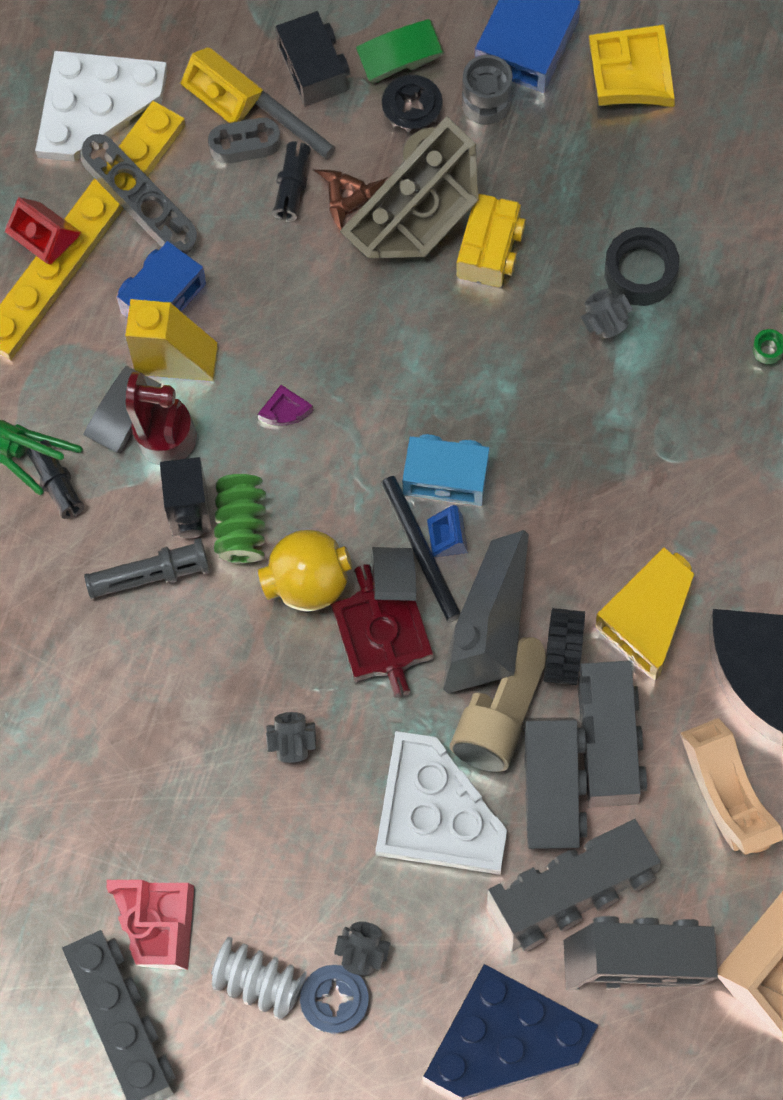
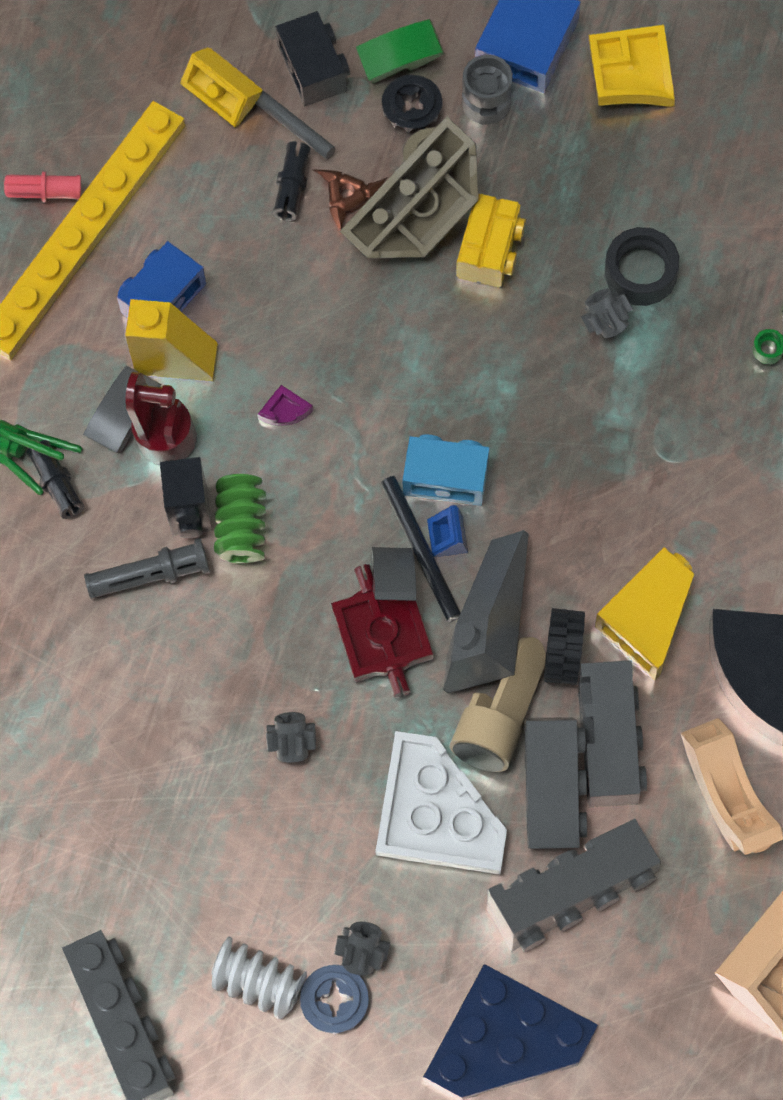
red slope [5,197,81,264] -> none
white plate [35,51,168,162] -> none
dark grey beam [80,134,197,254] -> none
coral slope [106,880,194,970] -> none
dark grey beam [208,118,281,164] -> none
yellow brick [258,530,353,611] -> none
dark grey wedge [563,916,718,991] -> none
none -> coral axle [4,171,81,202]

